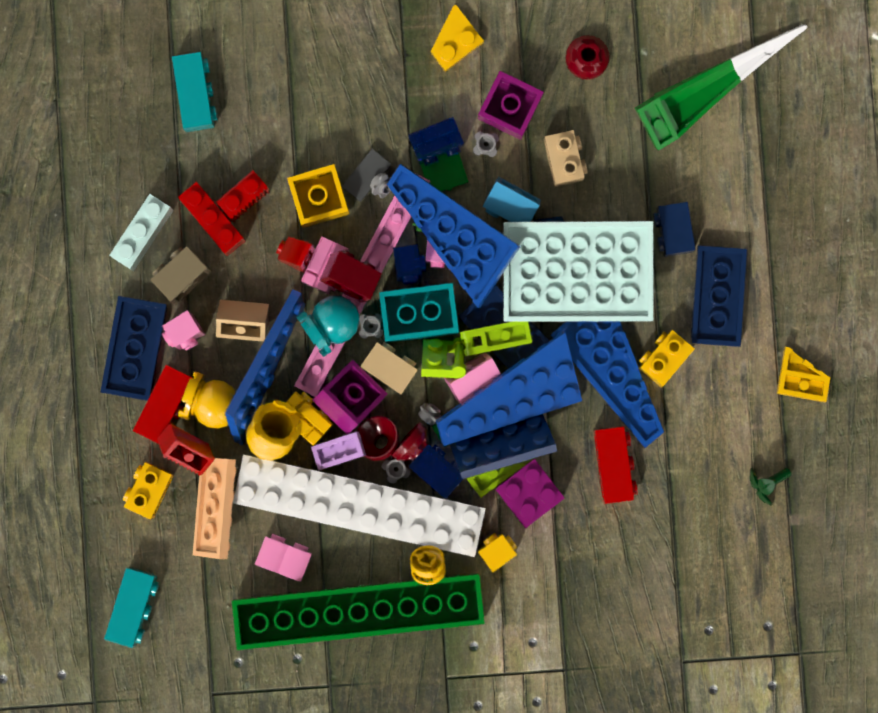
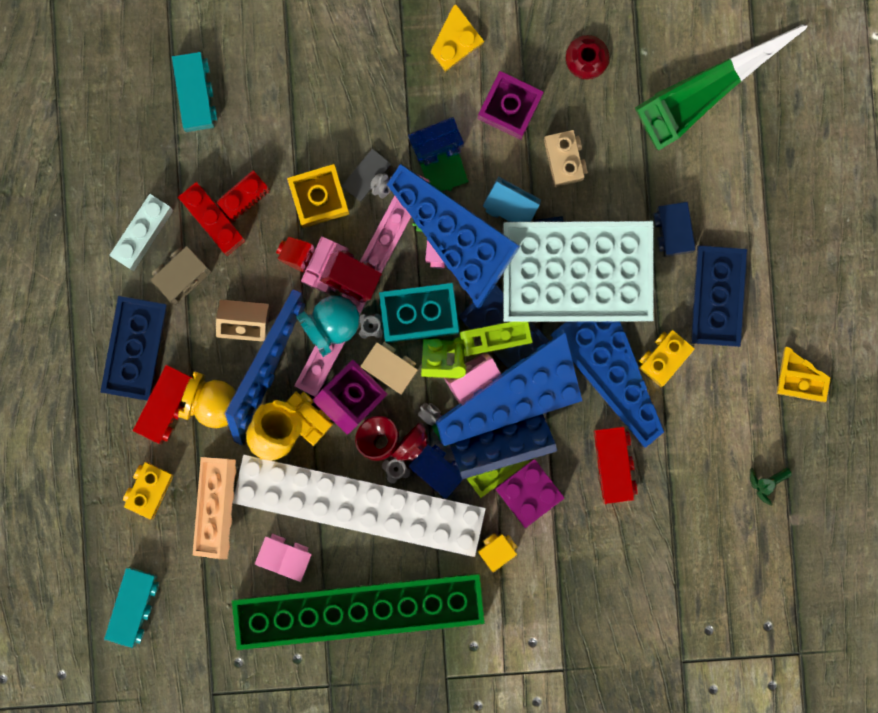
red brick [157,424,215,476] -> none
bright pink brick [162,310,206,351] -> none
lavender tile [311,432,366,470] -> none
clear blue brick [393,244,426,285] -> none
yellow wheel [410,545,446,585] -> none
light grey plate [473,131,499,157] -> none

